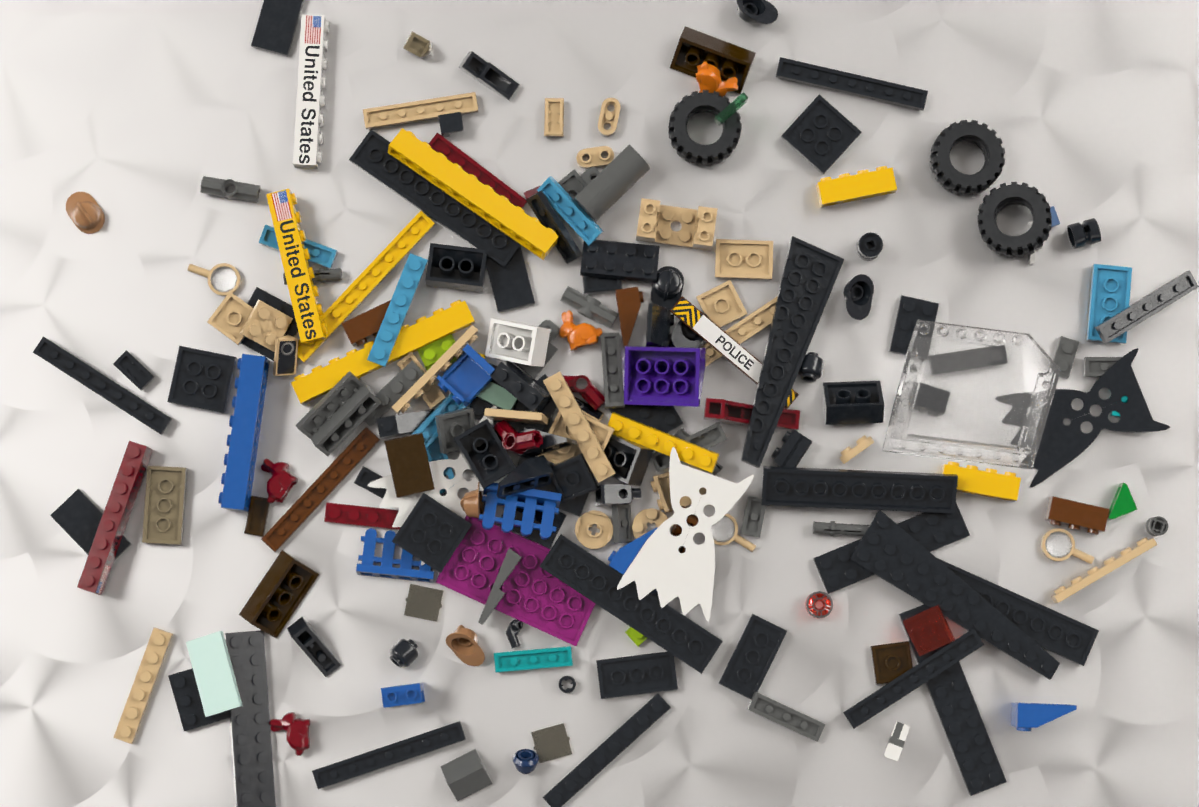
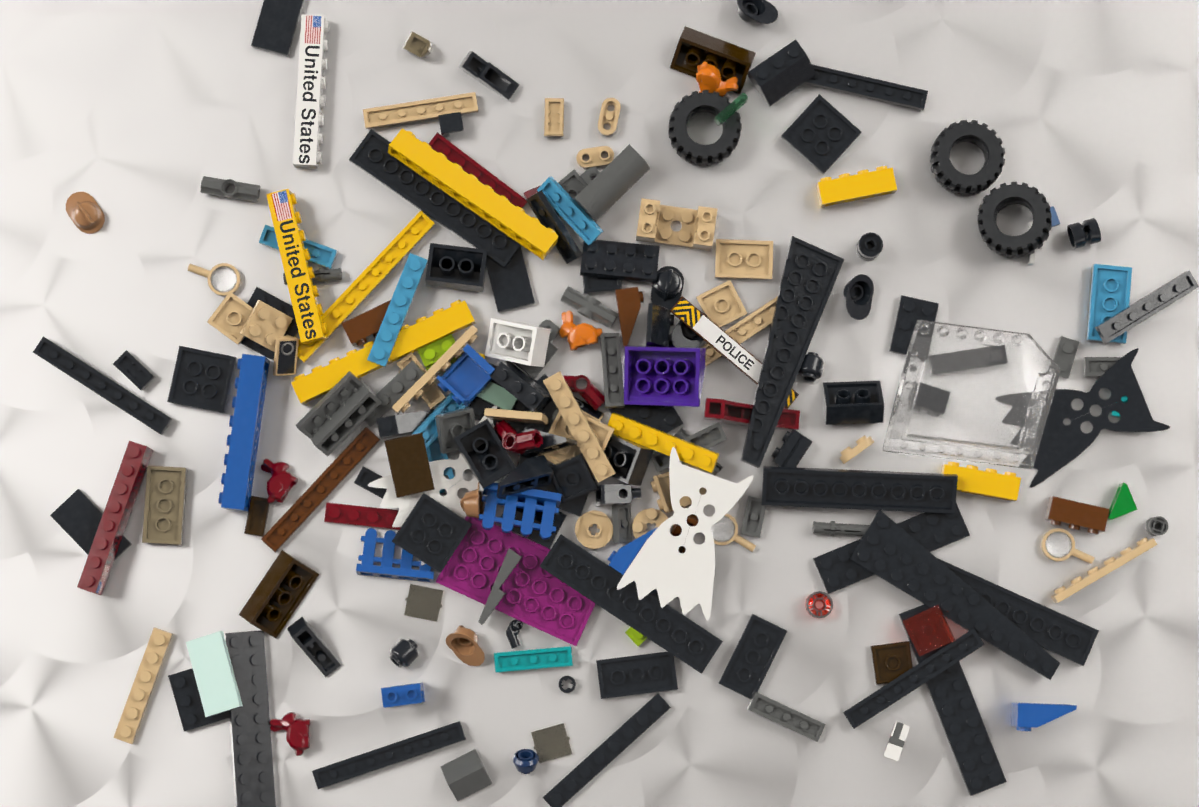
none -> black slope [748,40,816,107]

